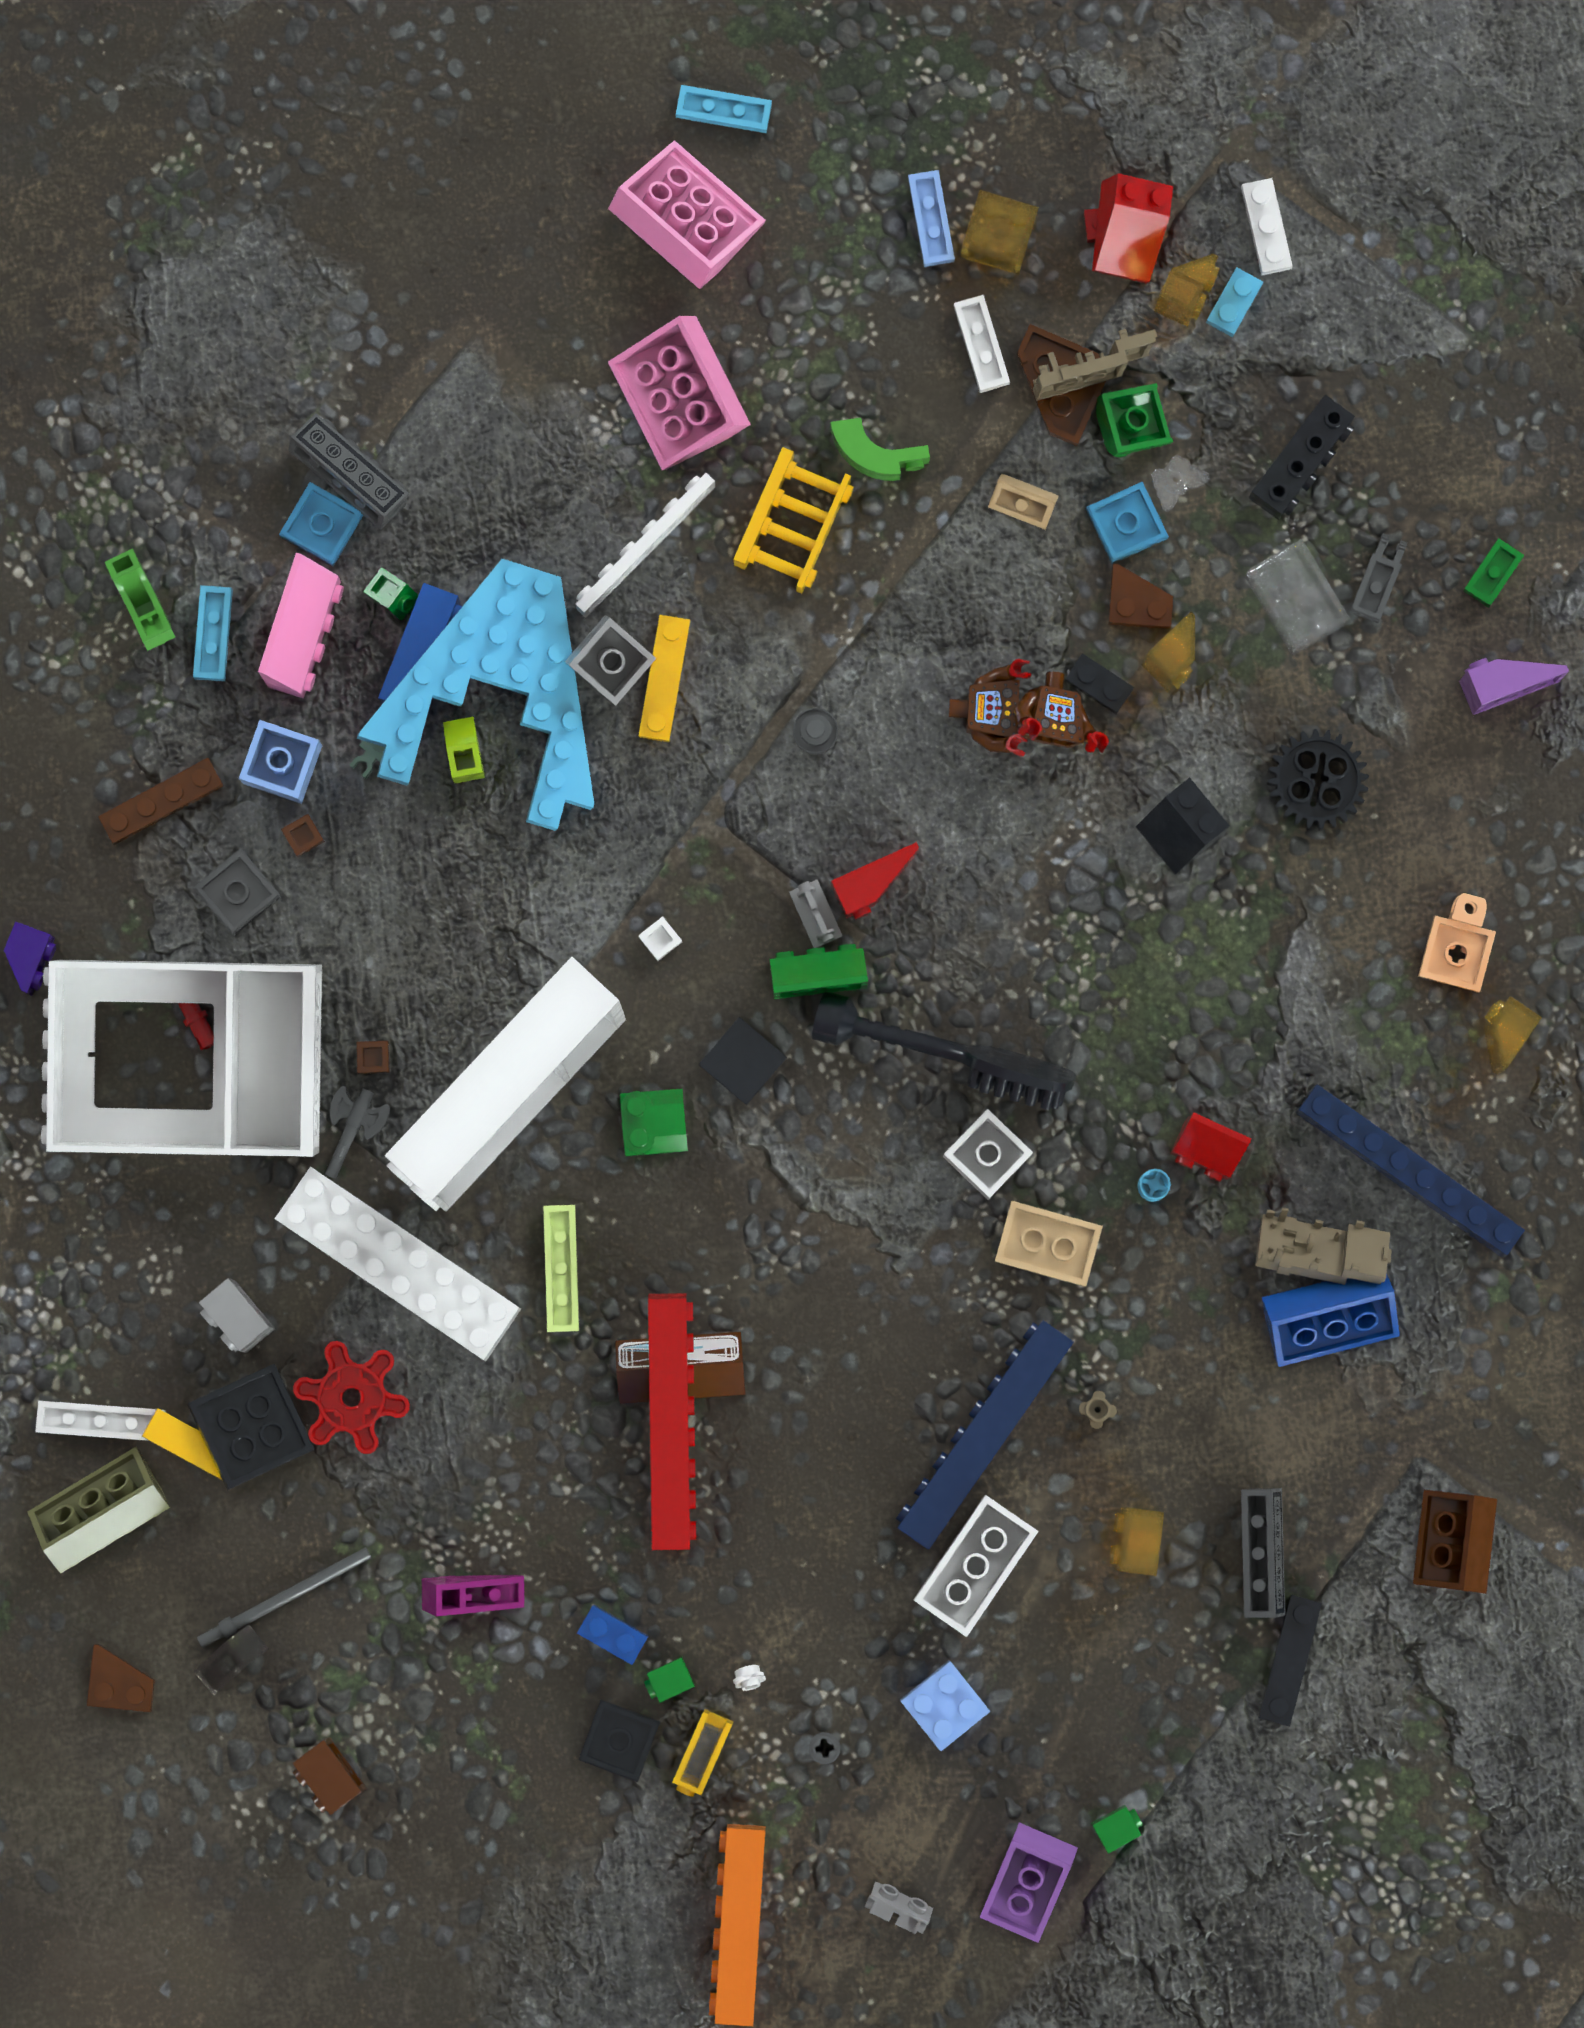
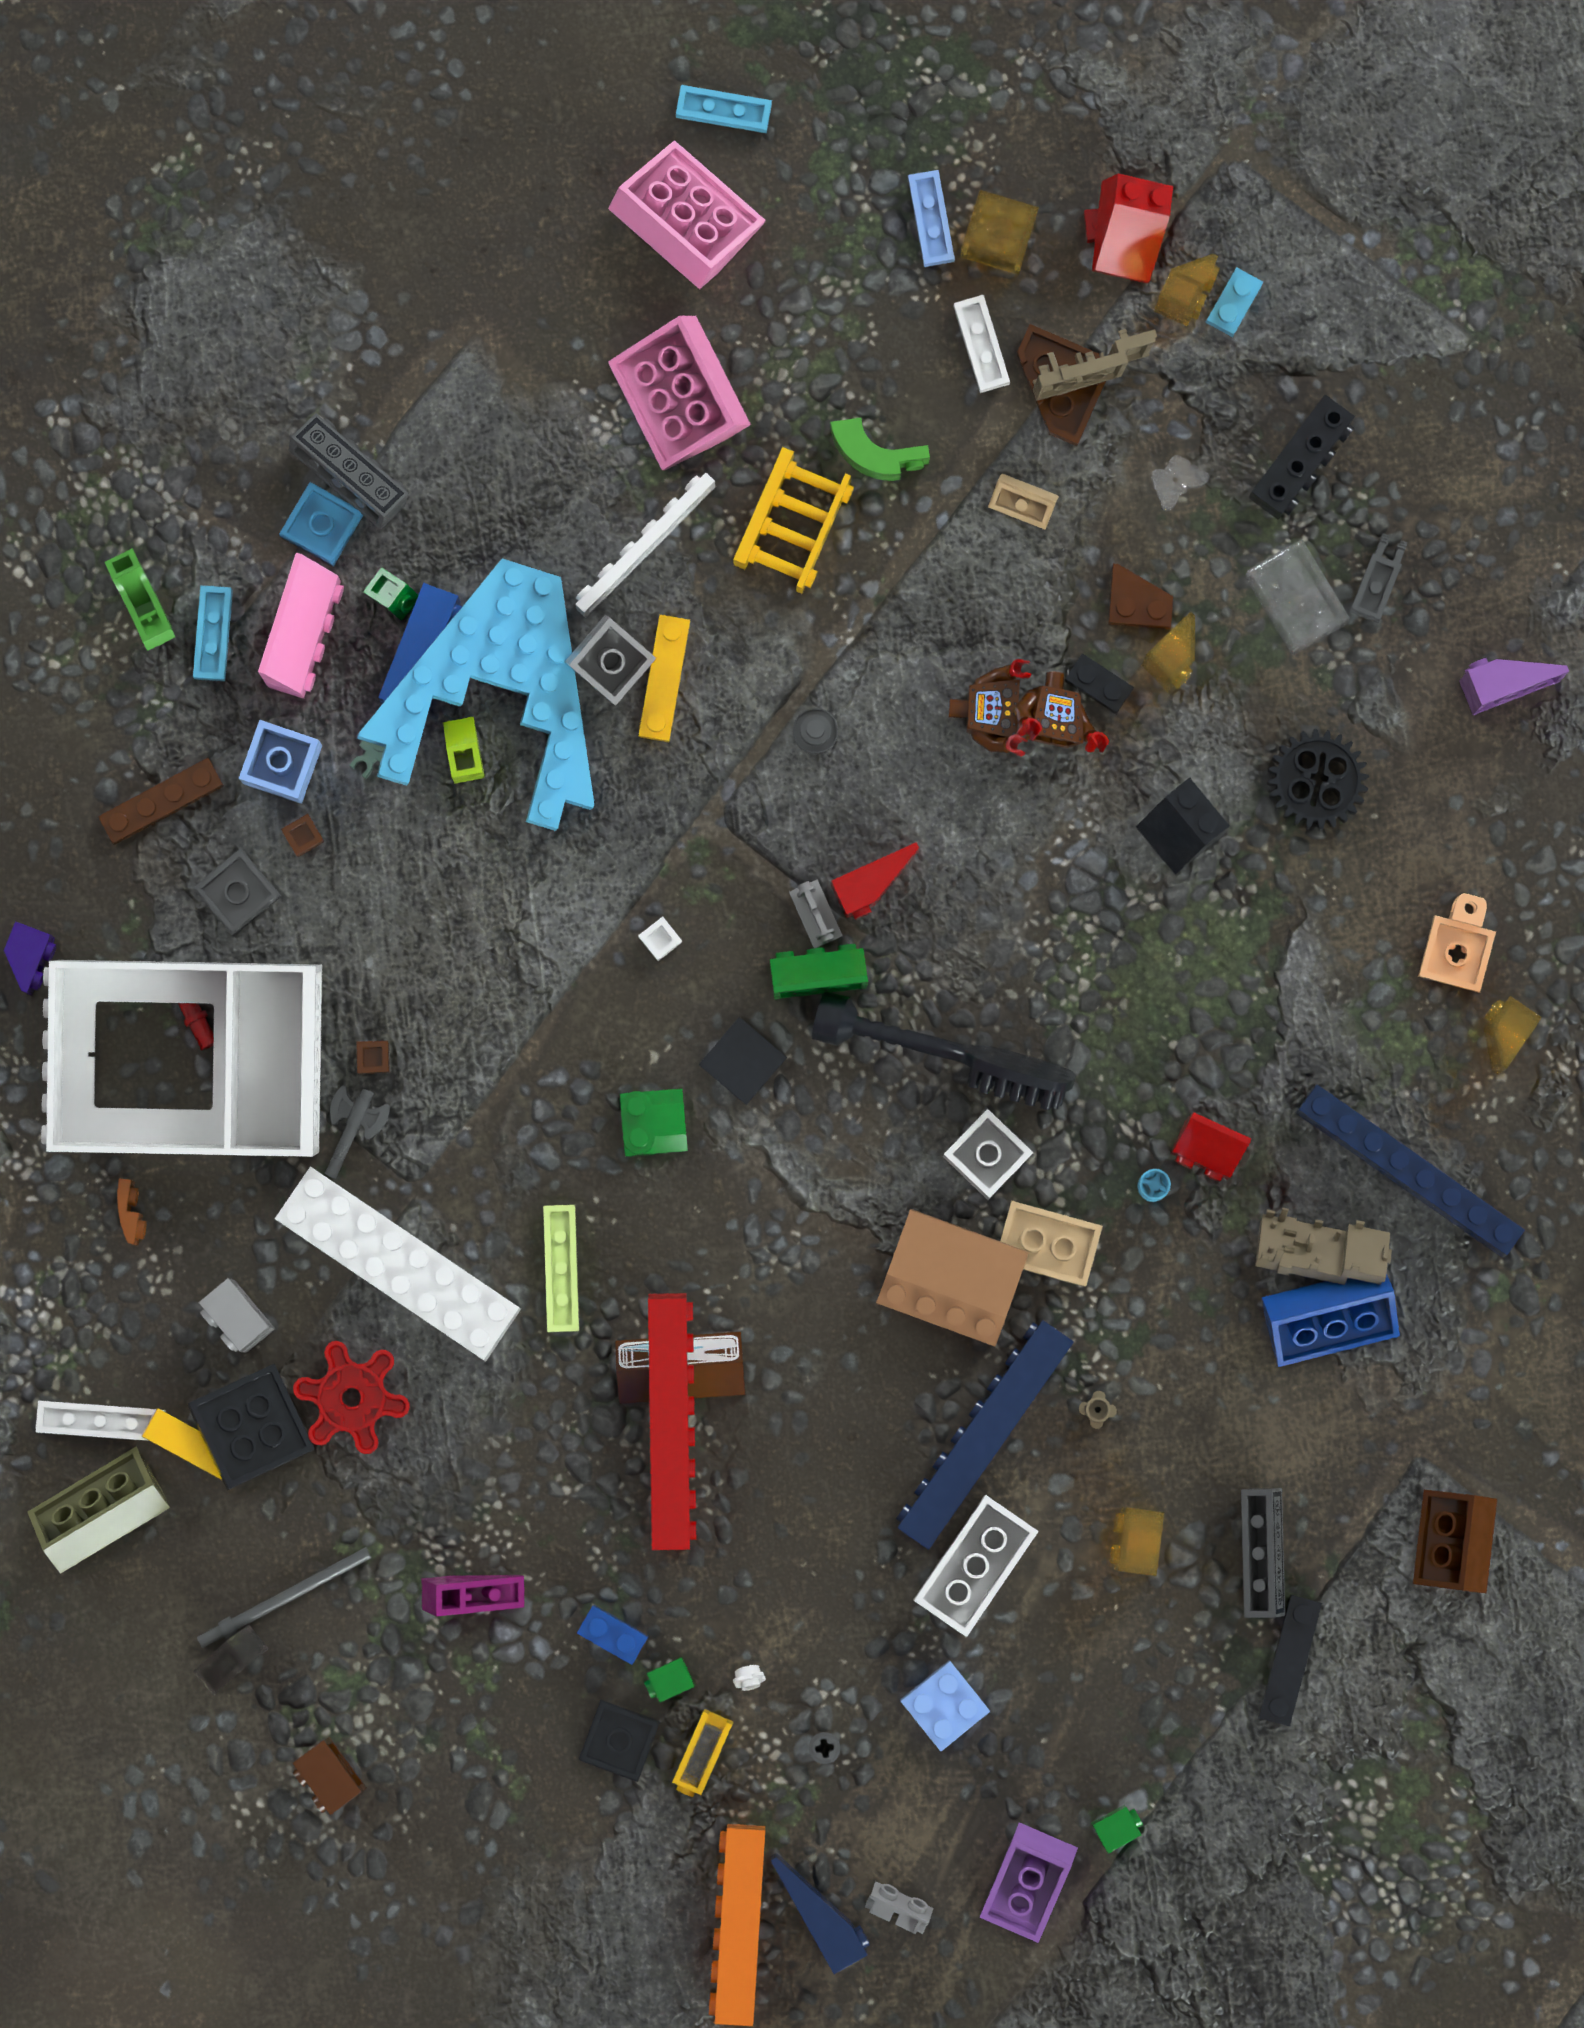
reddish brown wing [87,1644,155,1712] -> none
white panel [385,957,626,1211] -> none
dark azure tile [1086,482,1169,564] -> none
green slope [1096,383,1173,457] -> none
white plate [1241,178,1292,276] -> none
green plate [1463,538,1524,608] -> none
none -> dark orange slope [117,1178,147,1246]
none -> dark blue slope [771,1853,870,1974]
none -> medium nougat slope [876,1209,1029,1346]

